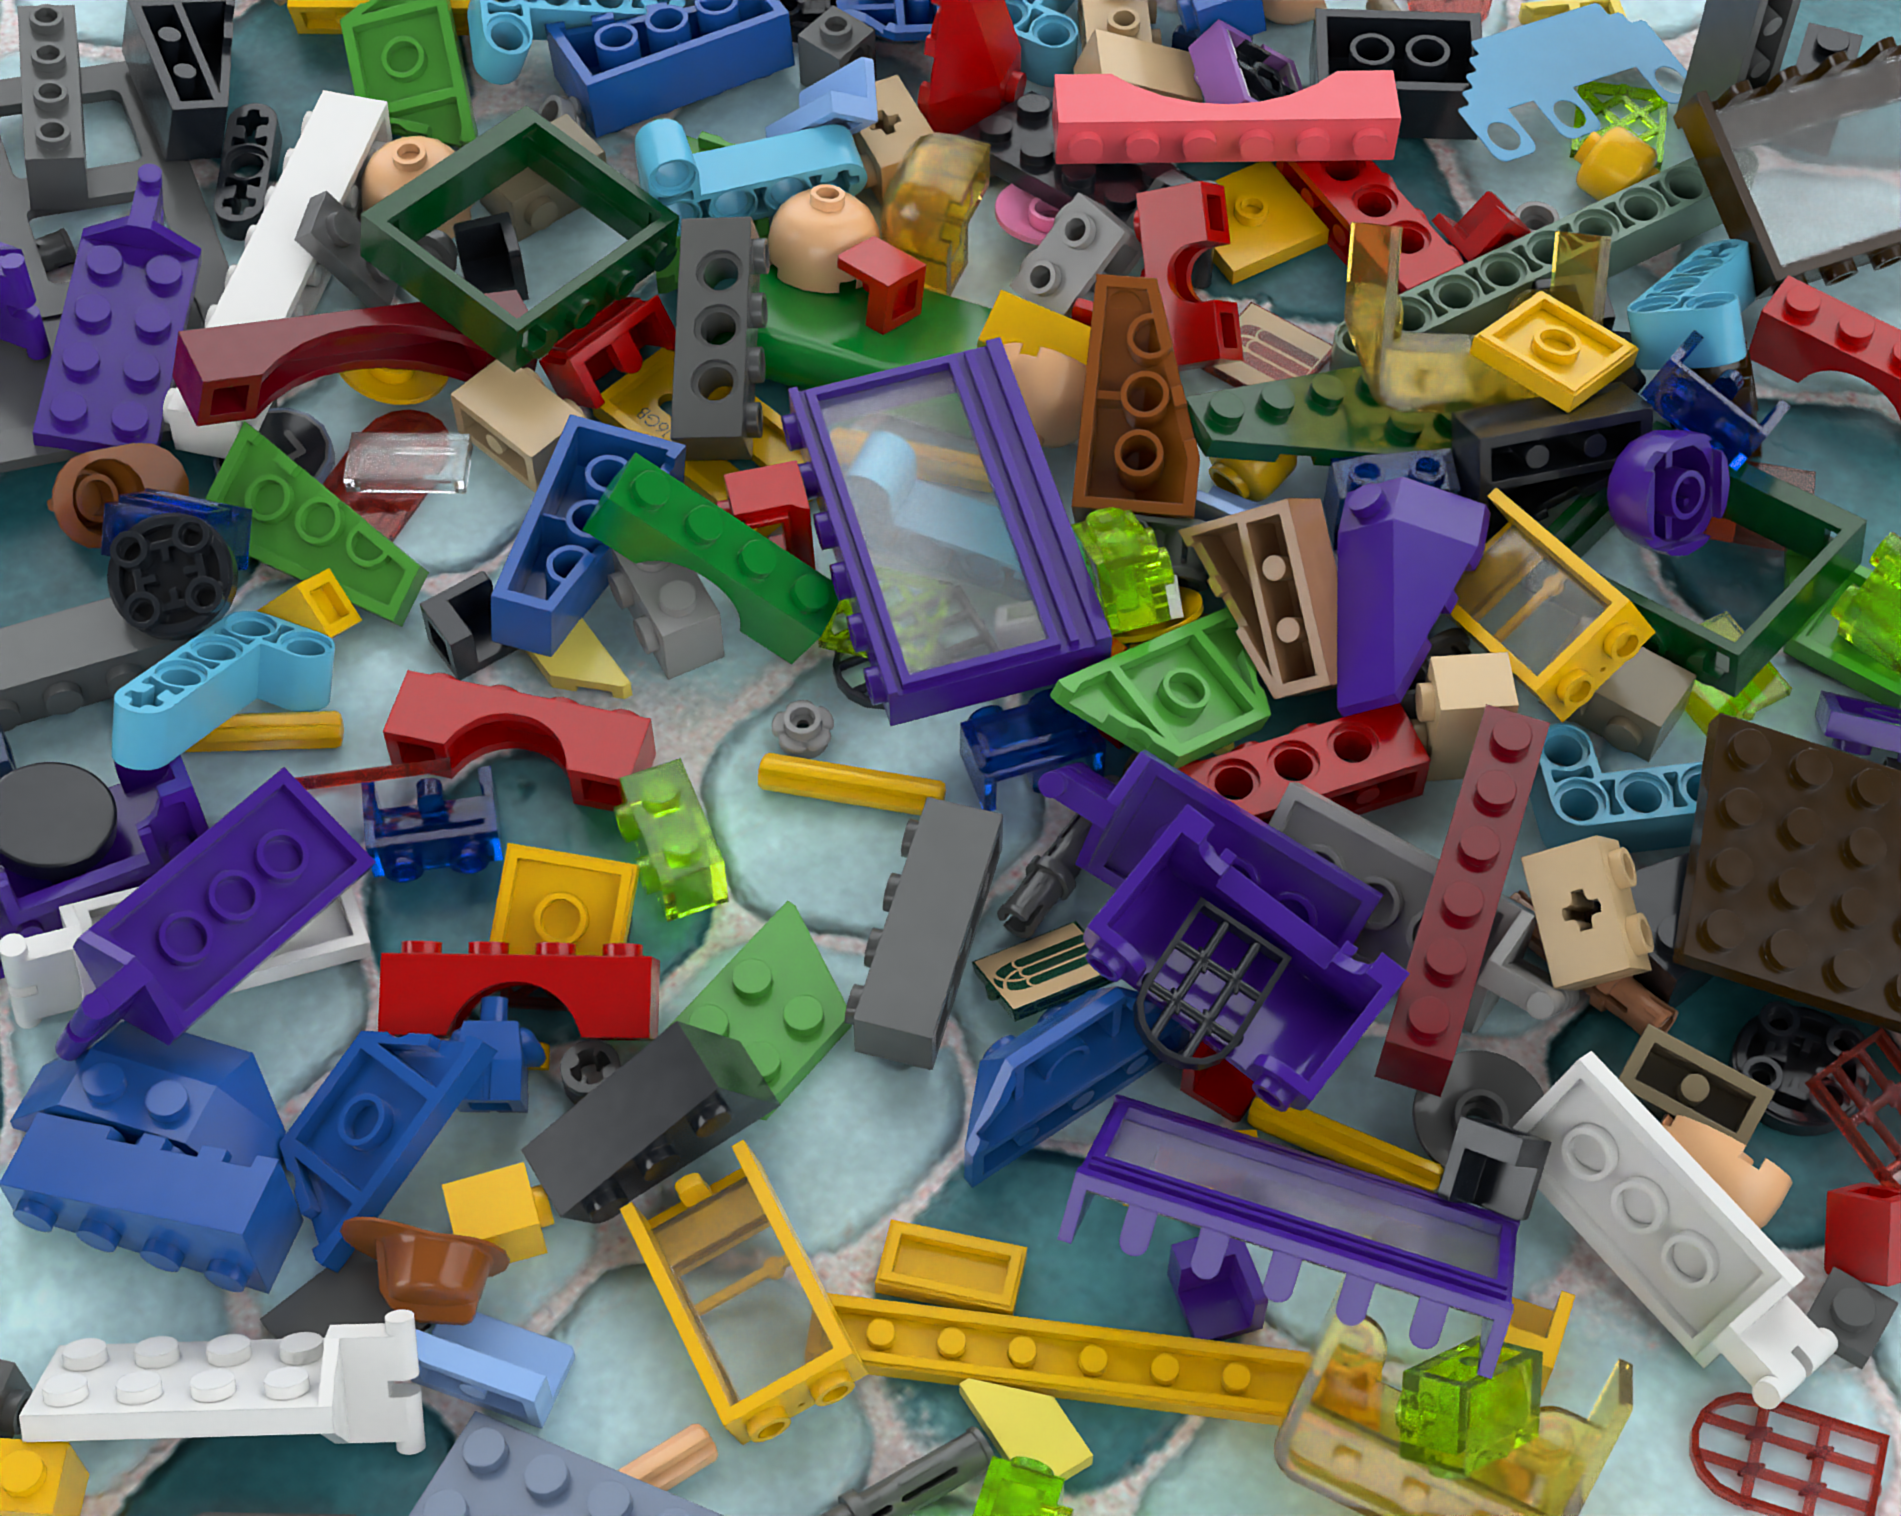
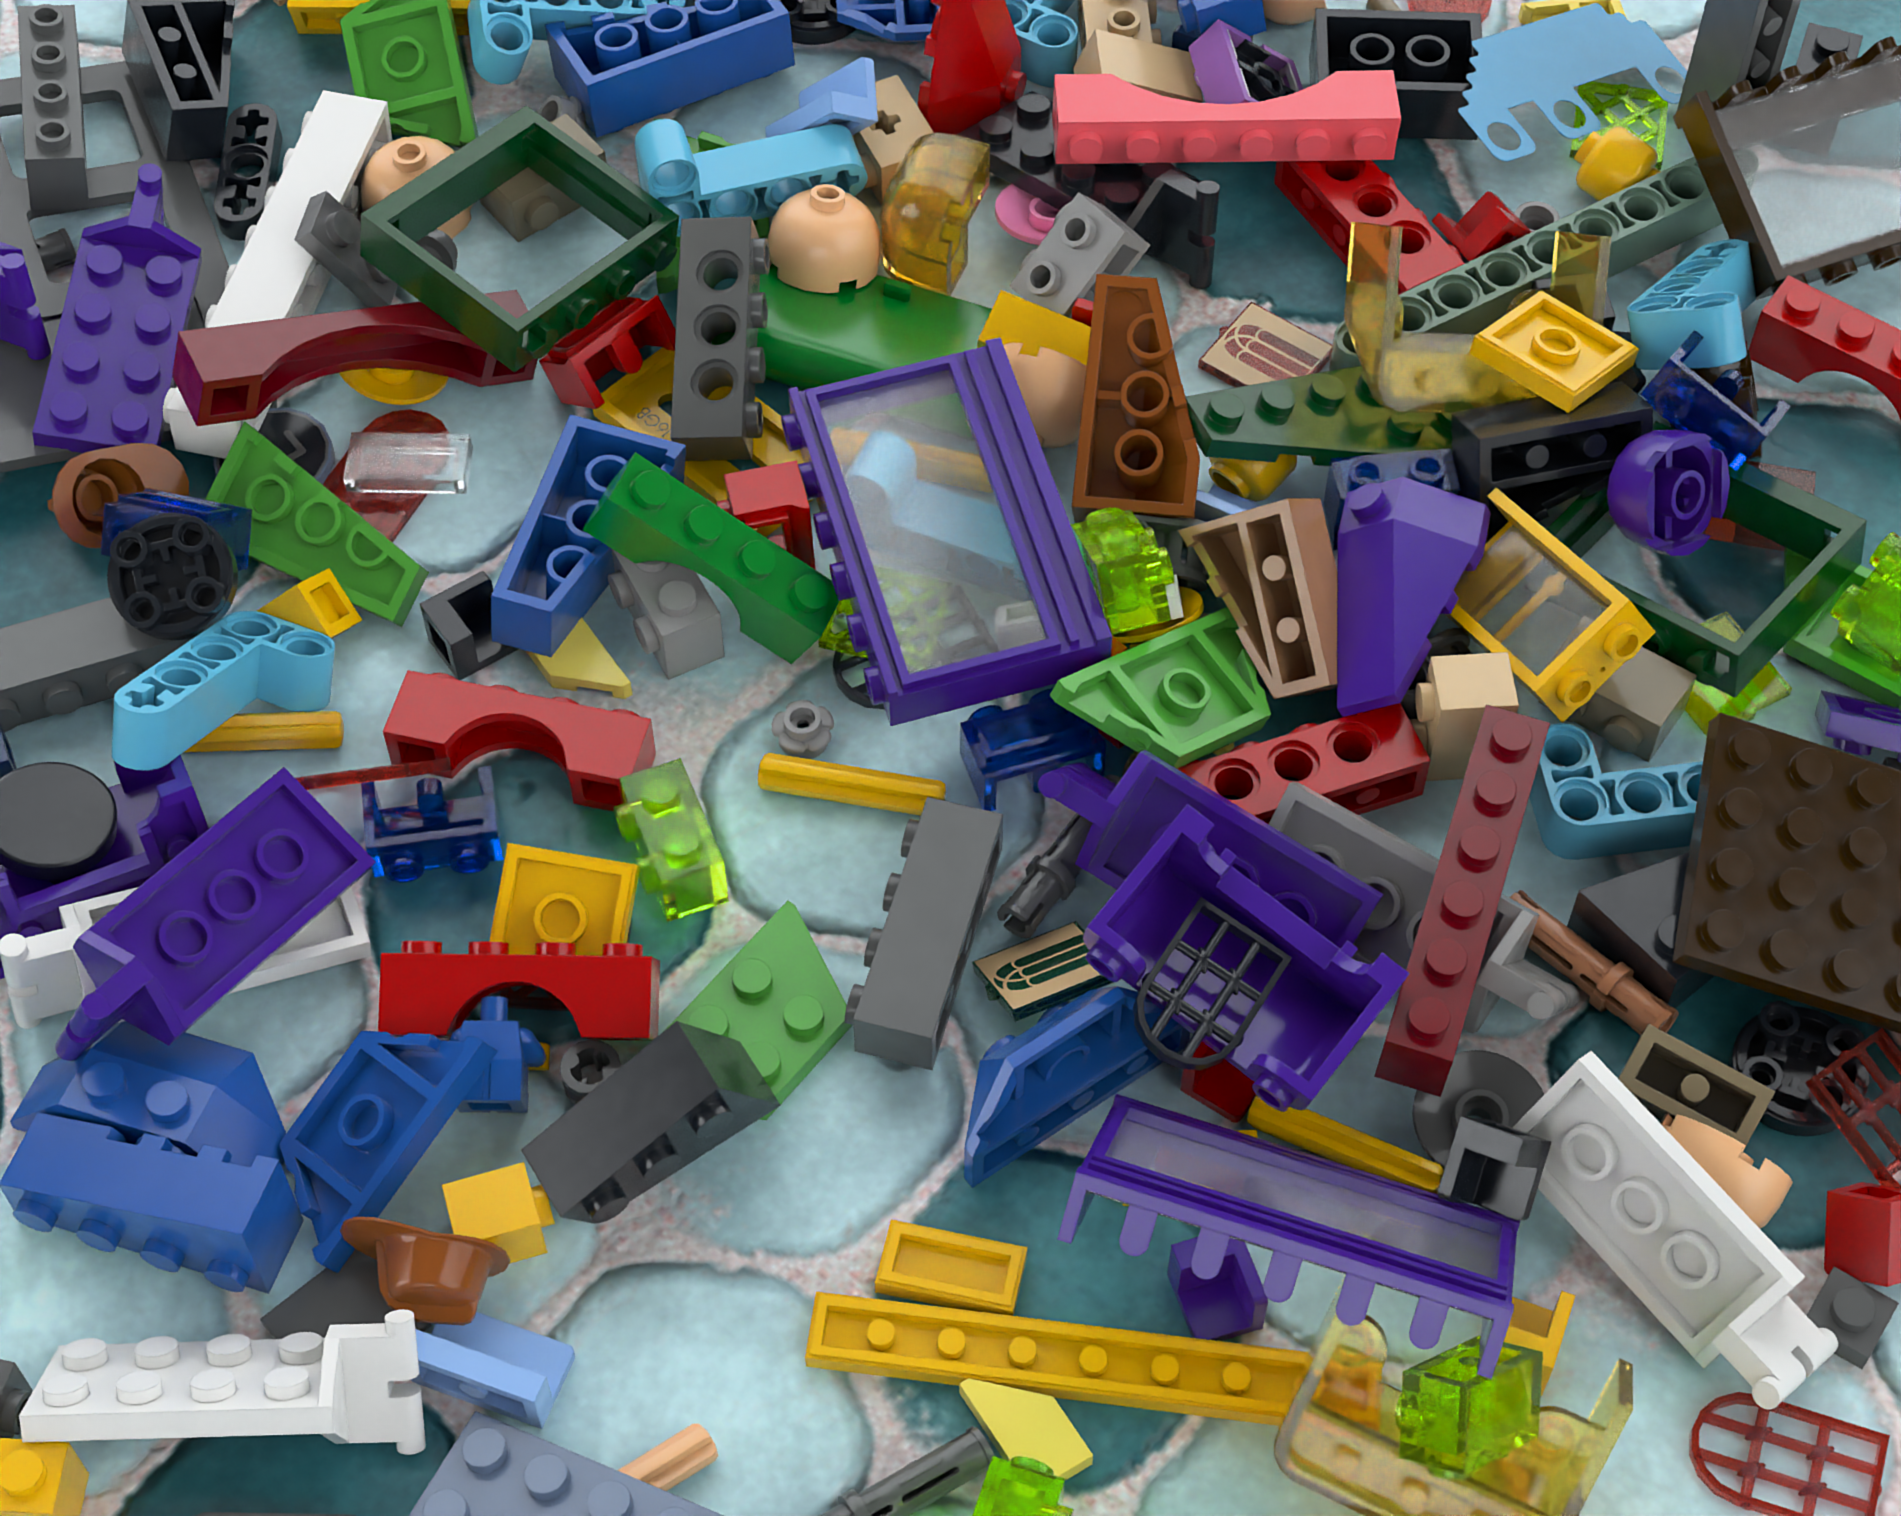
tan brick [450,359,586,493] -> none
black panel [453,212,529,301] -> none
door [620,1139,869,1445] -> none
dark grey brick [798,5,876,87] -> none
red panel [837,236,927,335] -> none
red arch [1133,181,1244,371] -> none
yellow plate [1213,161,1329,285] -> none
tan brick [1521,835,1654,991] -> none

